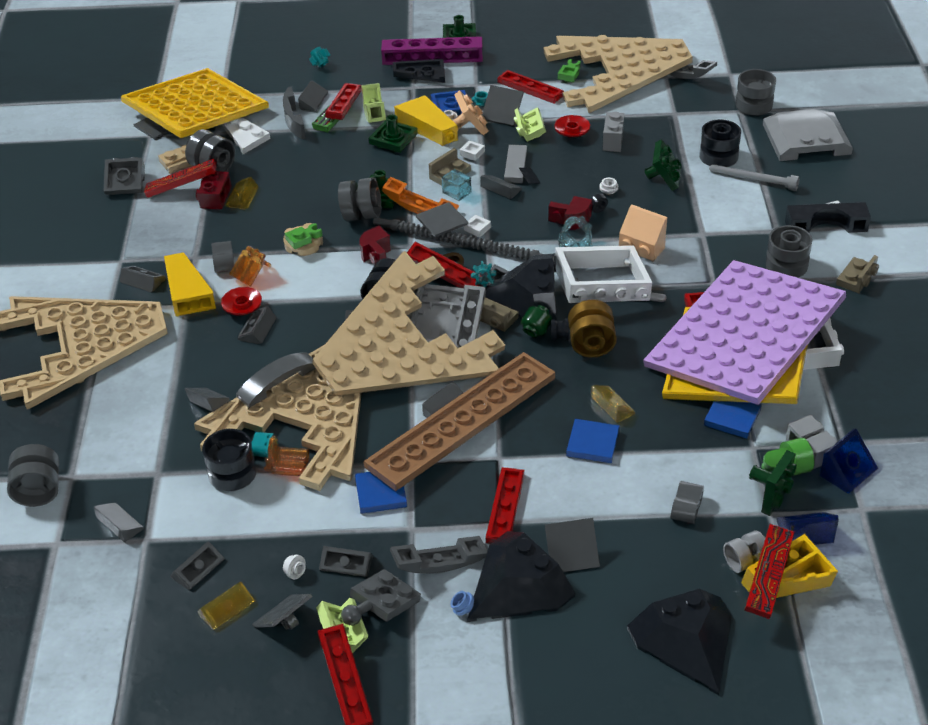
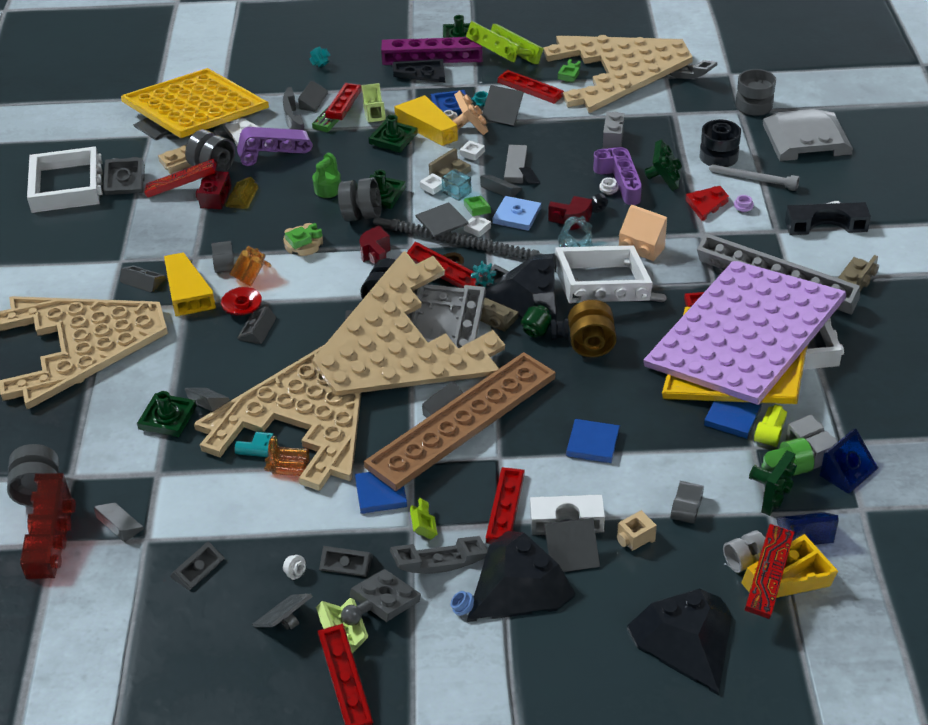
clear yellow slope [198,582,255,630] -> none
black wheel [202,429,257,491] -> none
dark grey slope [236,352,316,408] -> none
orange slope [382,177,459,214] -> none
yellowish green bracket [514,107,546,142] -> none
red dish [554,115,590,137] -> none
clear yellow slope [591,385,635,423] -> none
dark grey wheel [765,225,813,278] -> none
none -> clear red wedge [20,473,76,579]
none -> white window [27,146,103,213]
none -> dark green plate [137,391,197,437]
none -> medium lavender beam [237,127,313,166]
none -> bright green piece [312,153,341,198]
none -> lime plate [410,498,438,540]
none -> white plate [420,173,447,195]
none -> bright green tile [463,196,491,216]
none -> lime fence [466,21,544,64]
none -> light blue plate [492,196,541,231]
none -> white arch [530,495,605,535]
none -> medium lavender beam [593,147,642,205]
none -> tan brick [617,510,657,551]
none -> red wing [685,186,729,221]
none -> light grey brick [697,233,860,315]
none -> lavender plate [734,195,754,212]
none -> neon yellow piece [754,404,787,447]

